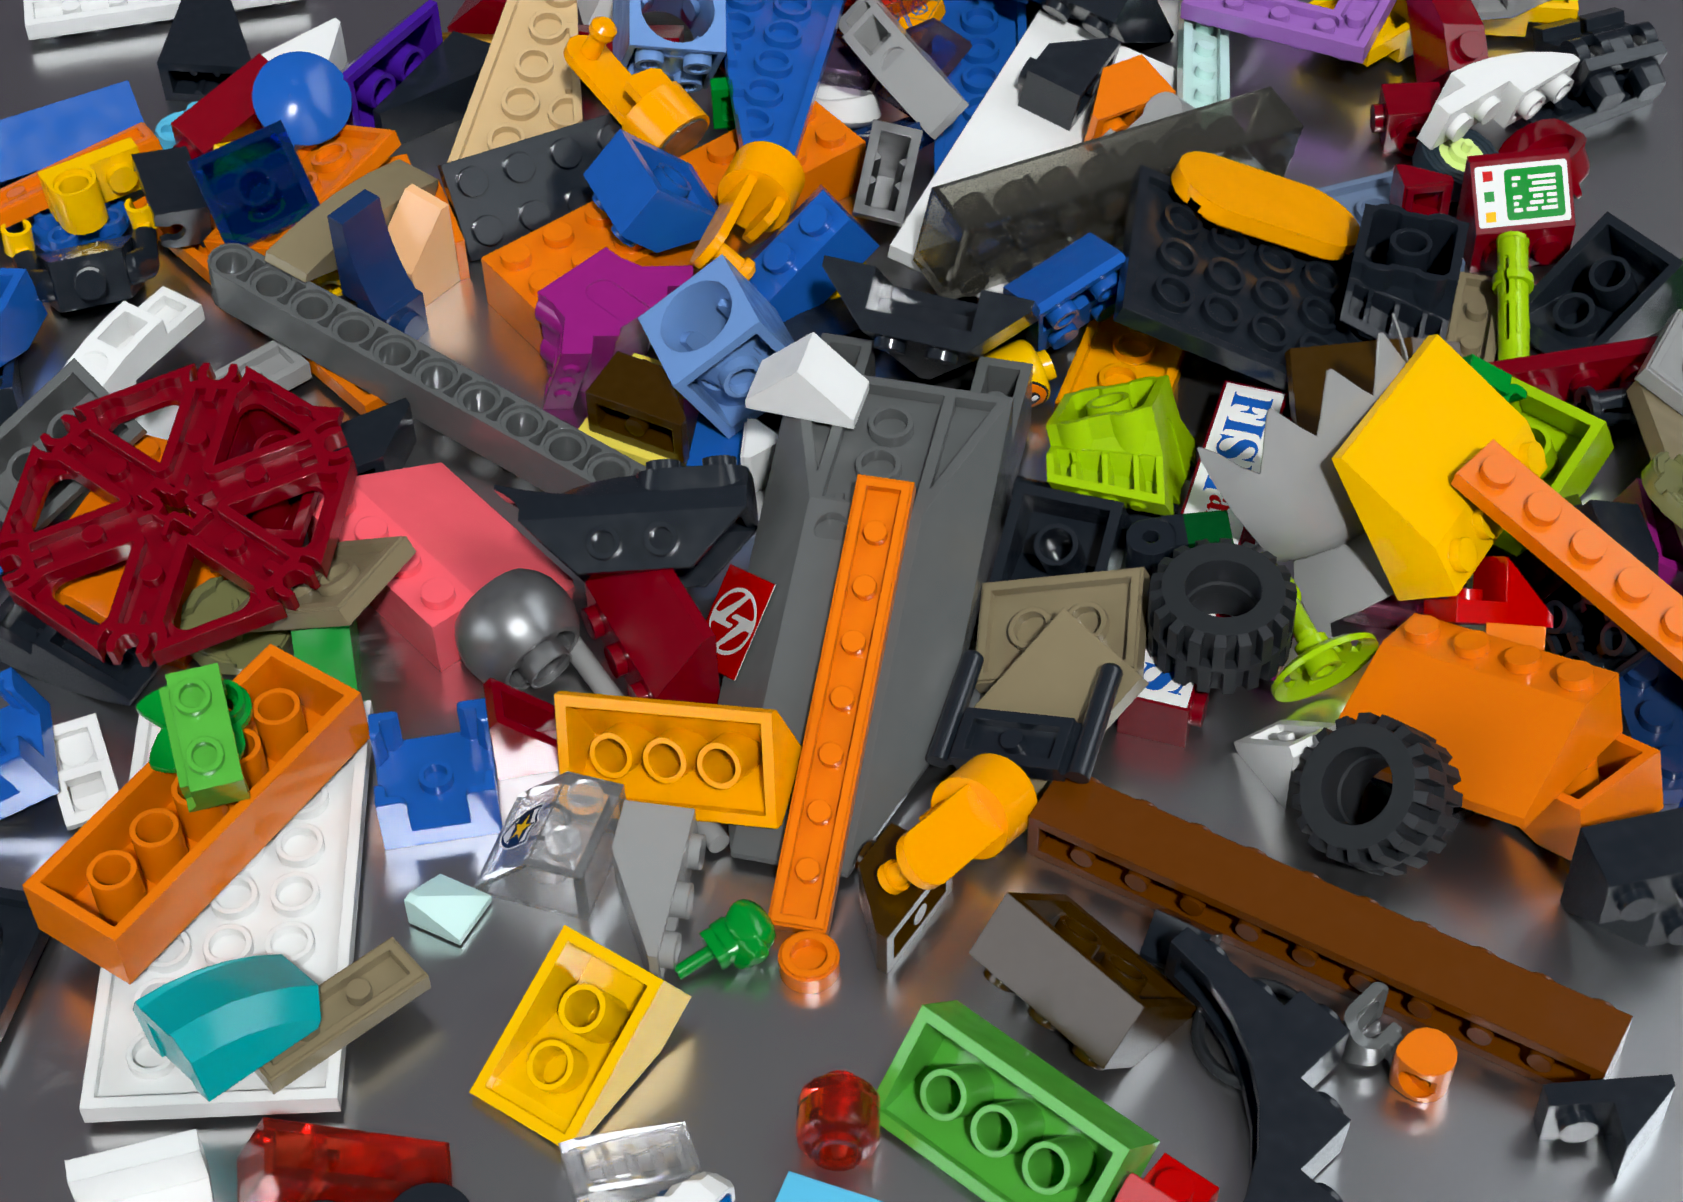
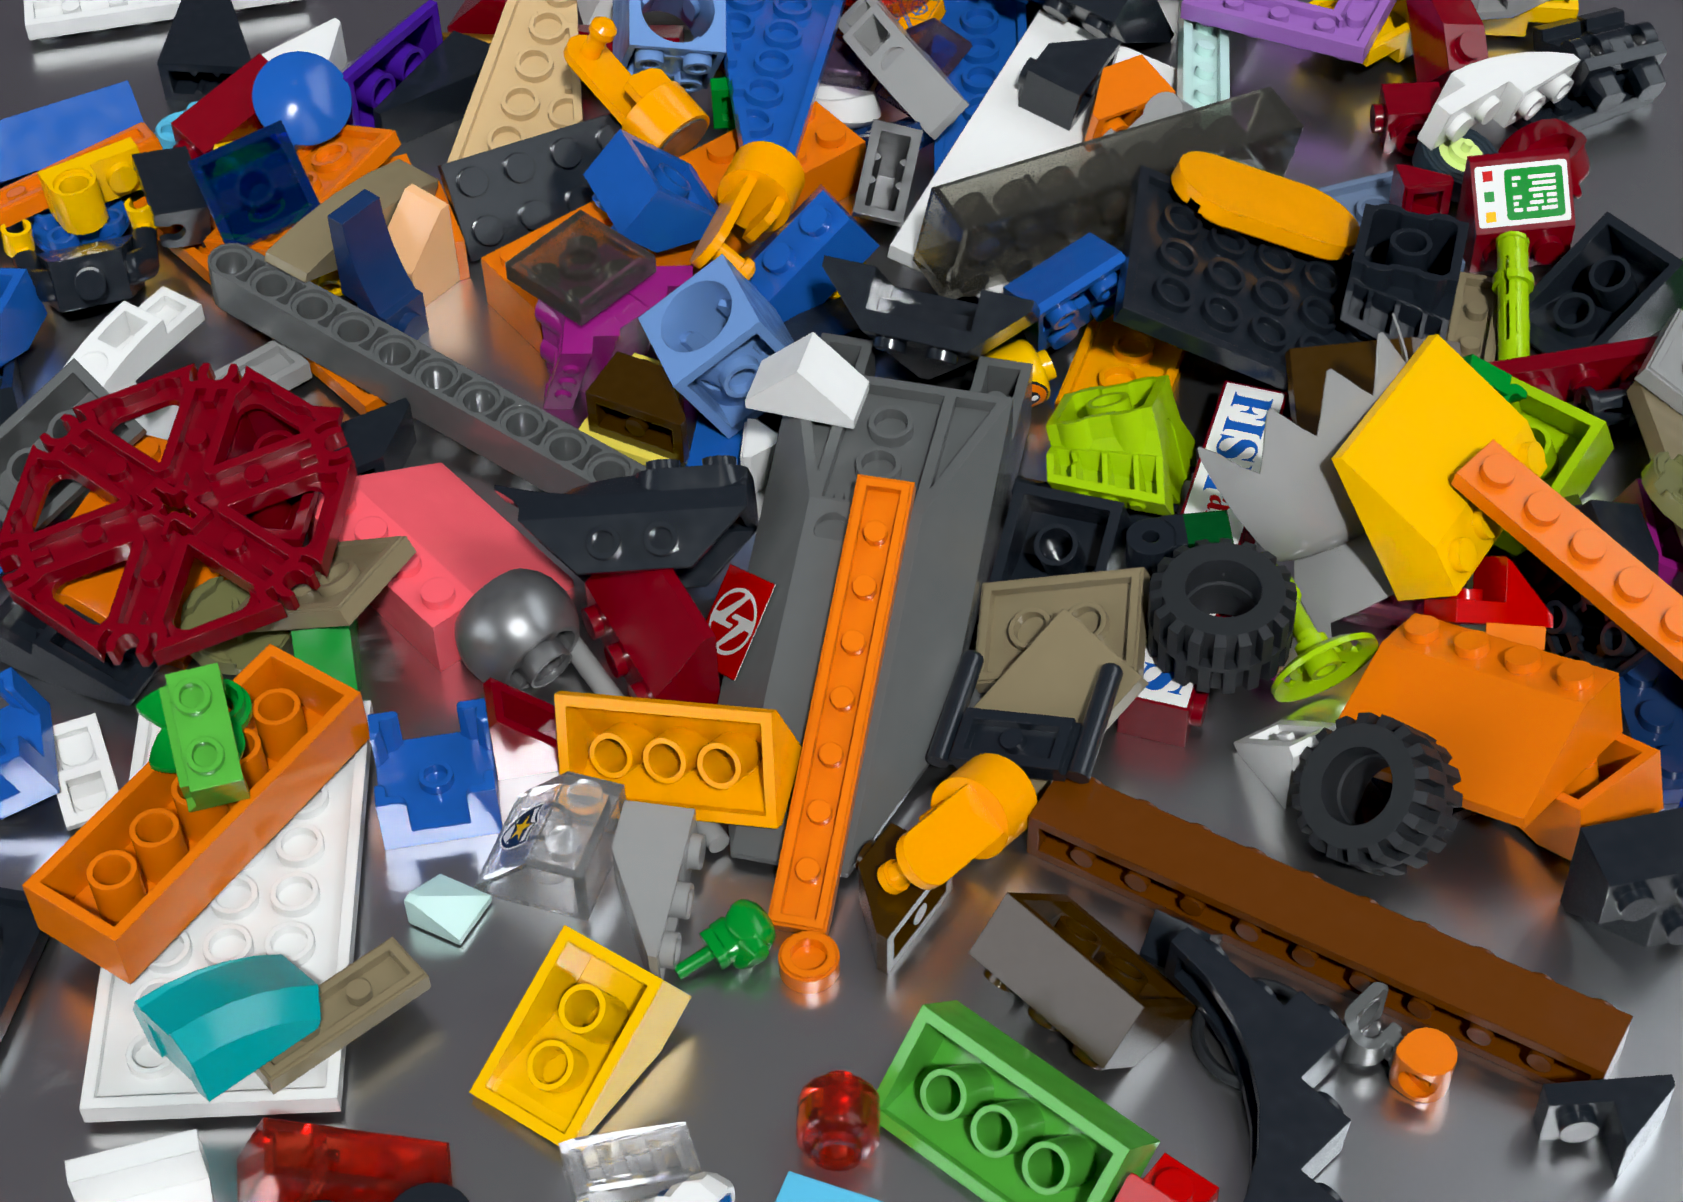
none -> clear smoke plate [505,209,657,326]

